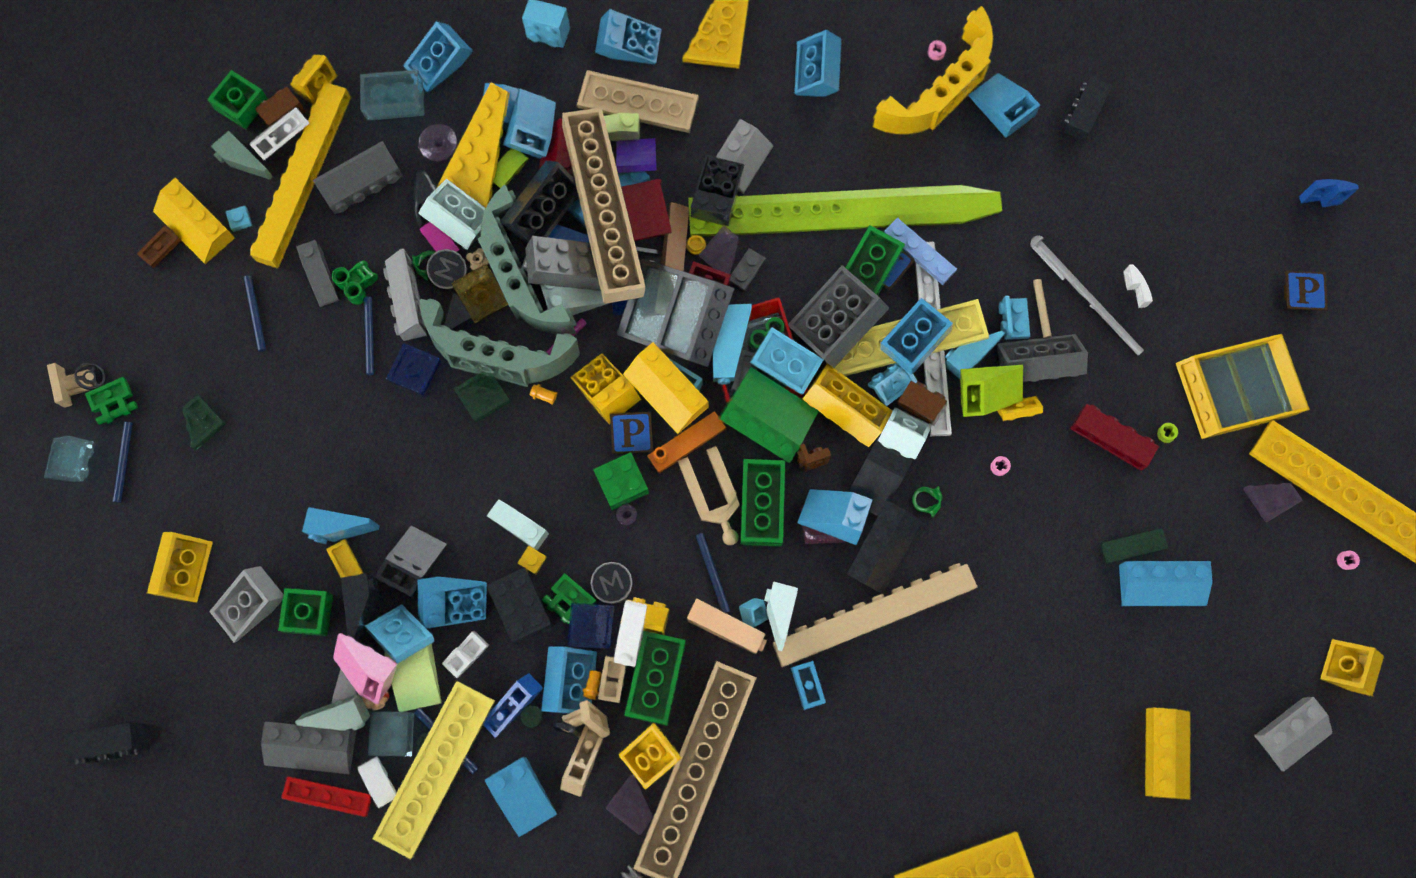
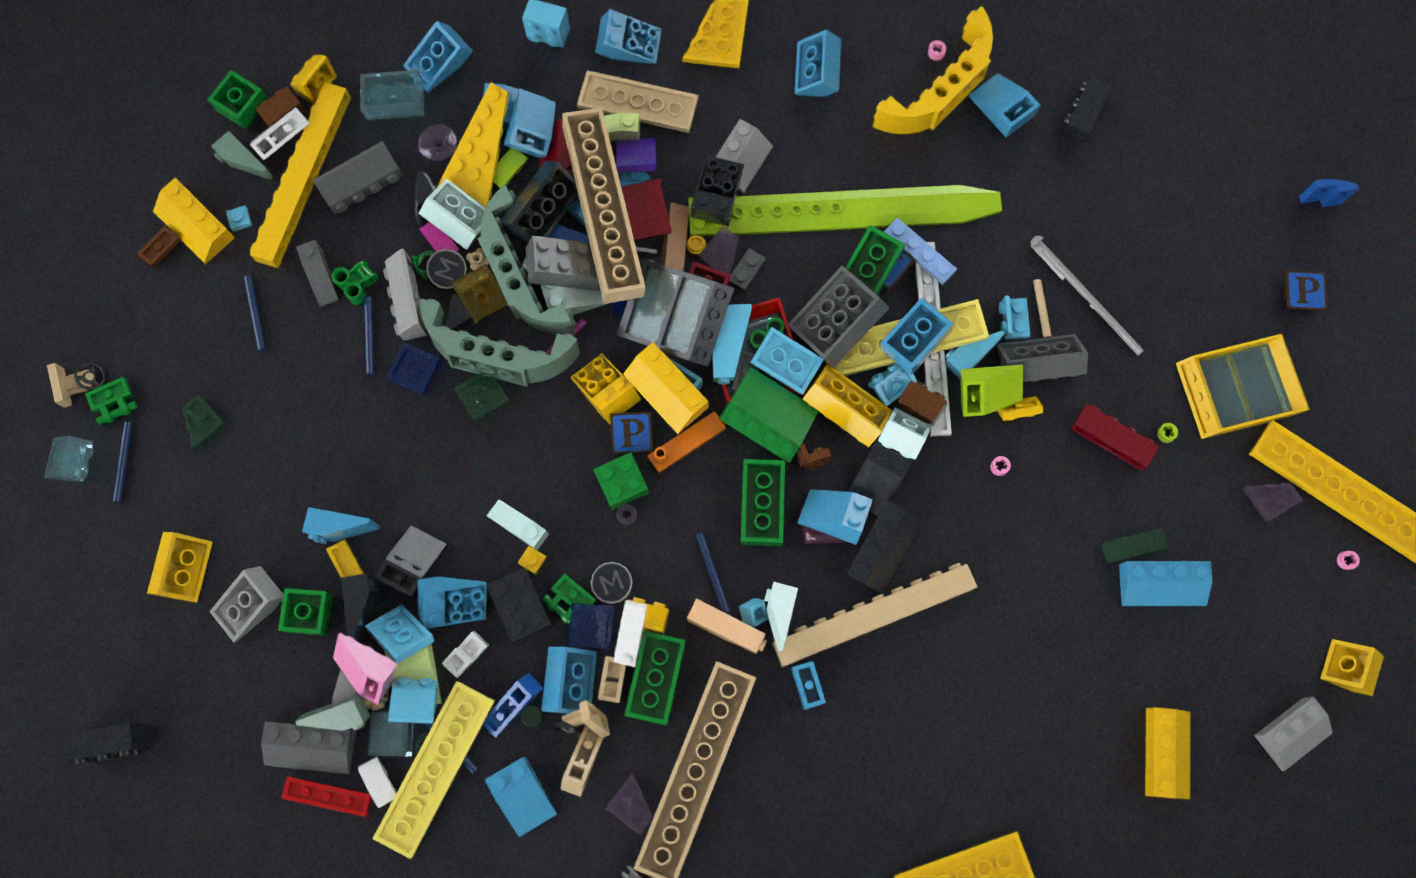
light orange pin [530,384,557,404] -> none
light orange pin [582,671,602,700] -> none
yellow slope [619,723,682,789] -> none
tan piece [678,446,740,545] -> none
green piece [912,486,942,517] -> none
white slope [1124,265,1153,308] -> none
none -> medium azure slope [388,677,438,723]

